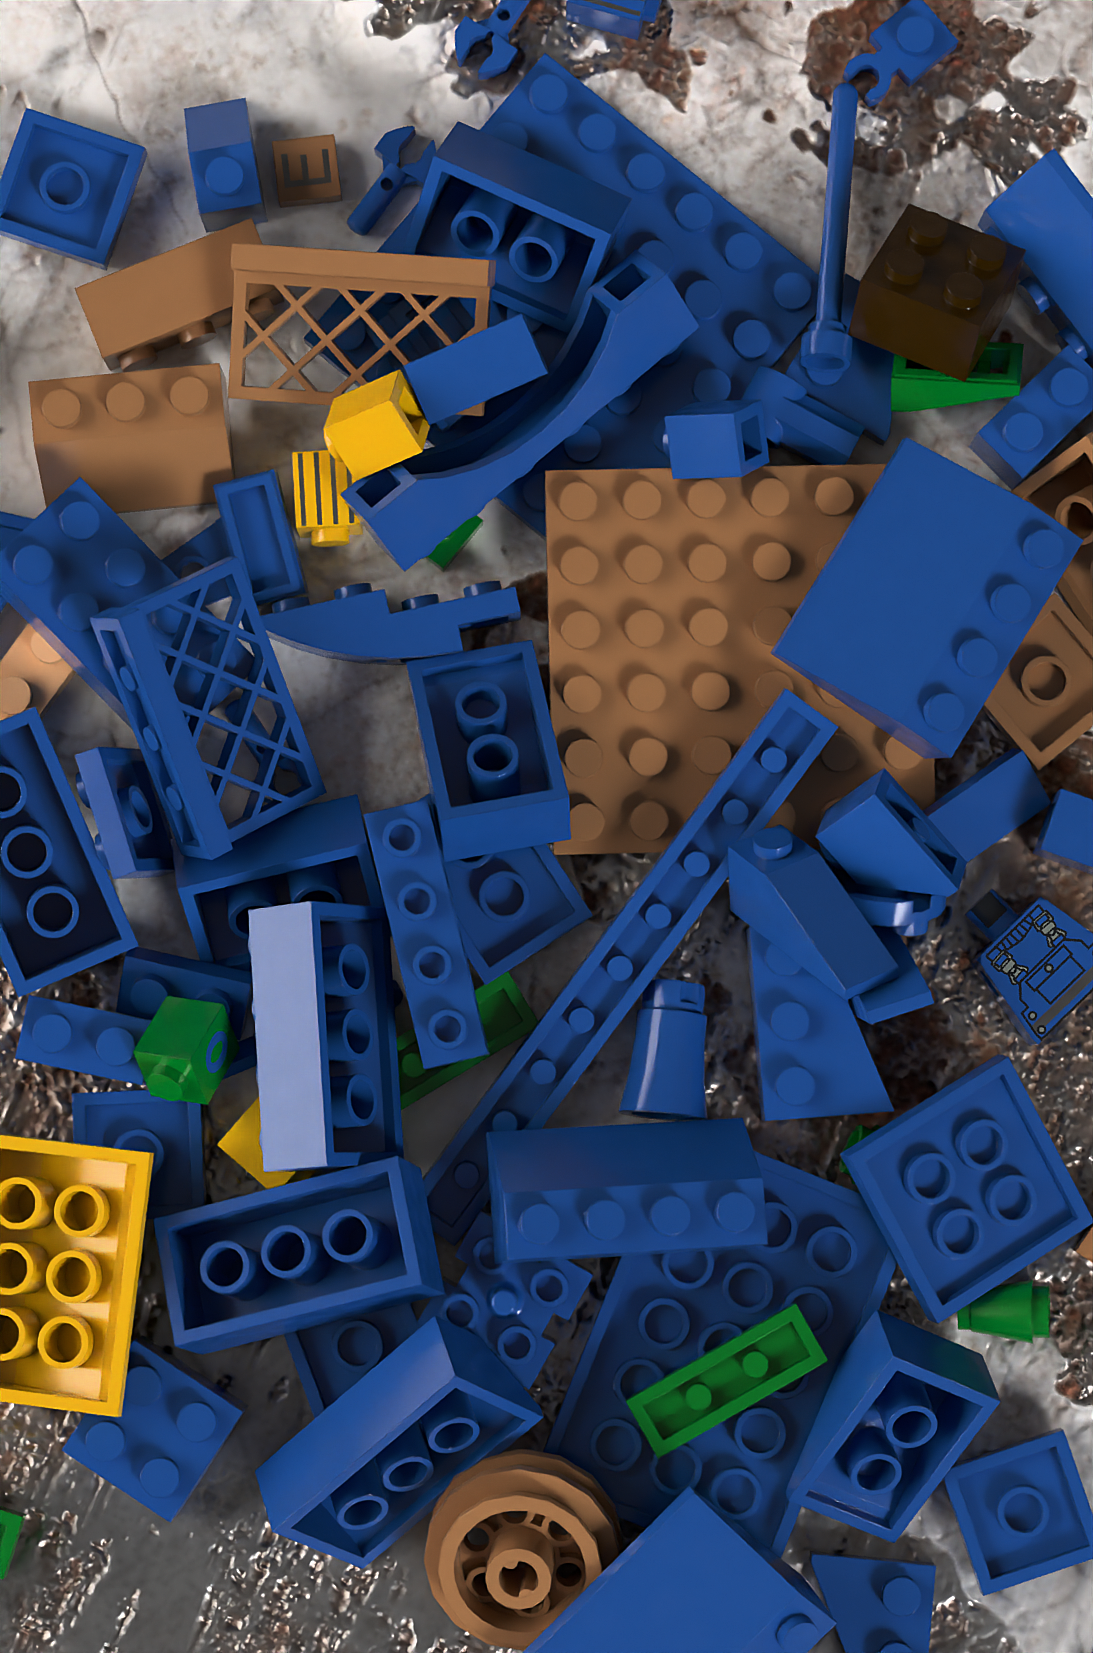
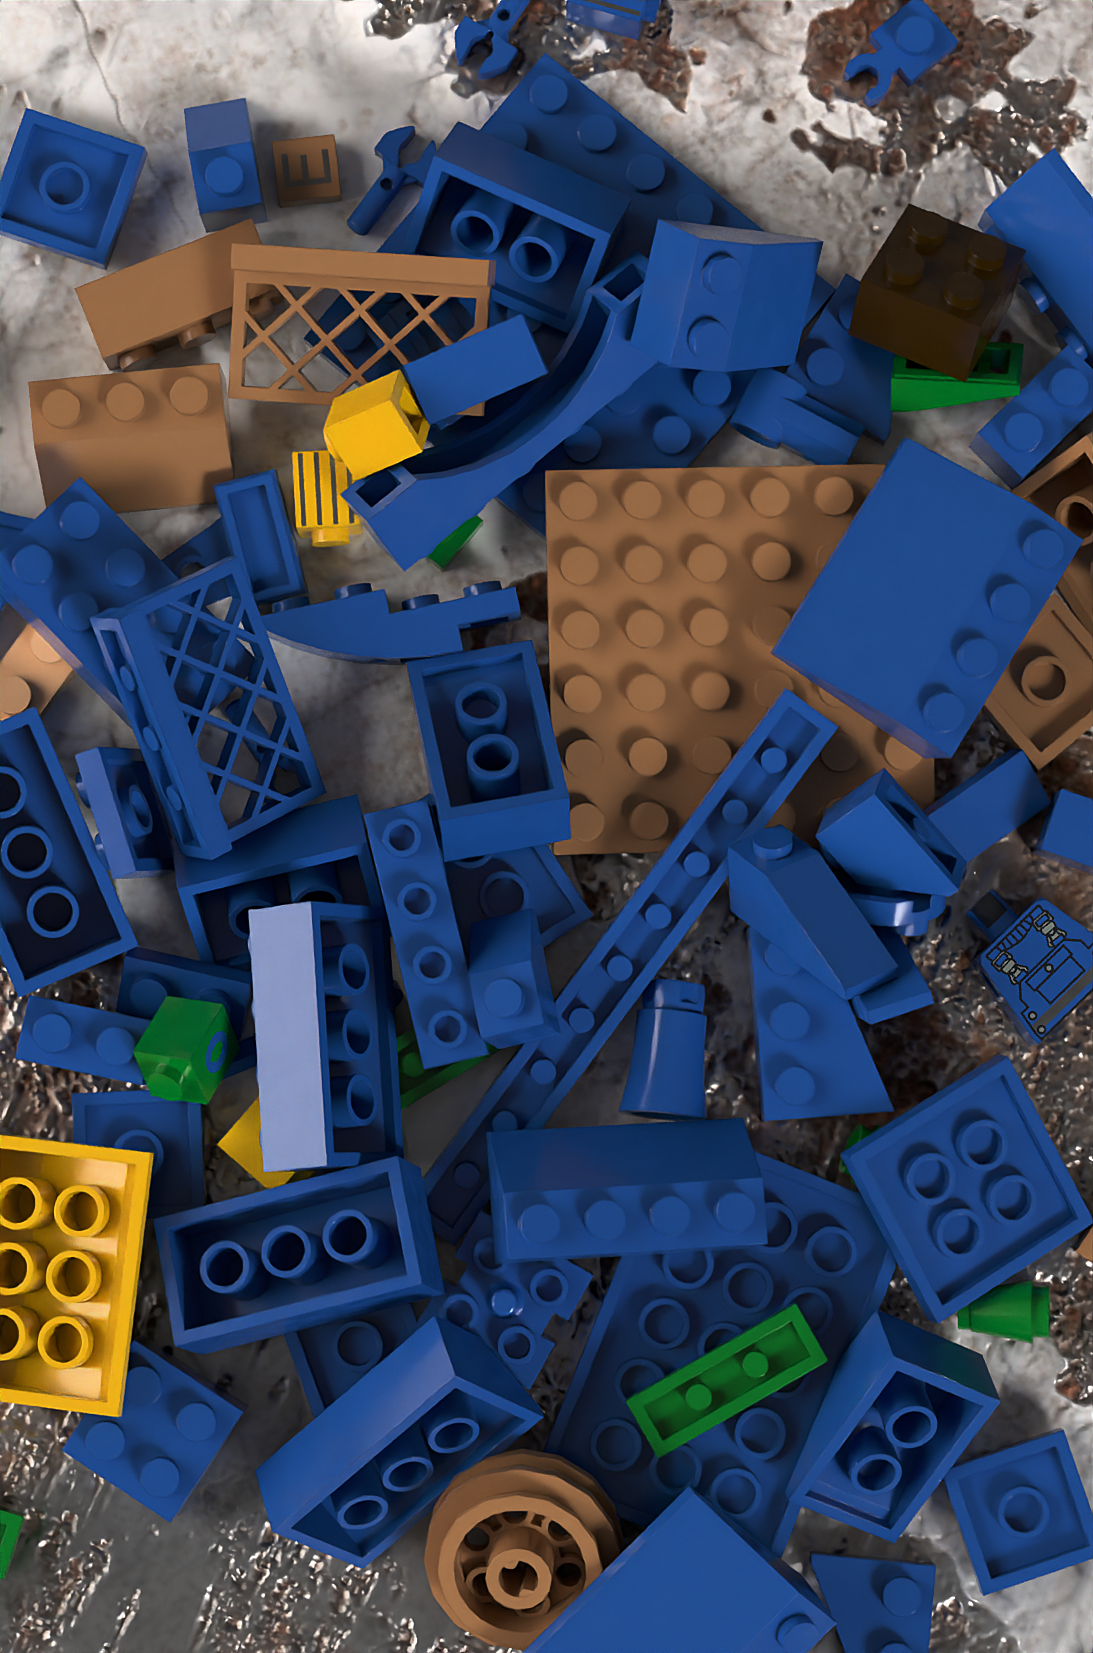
blue brick [663,399,770,479] -> none
blue piece [800,83,858,373] -> none
none -> blue slope [468,908,561,1049]
none -> blue slope [630,219,824,372]

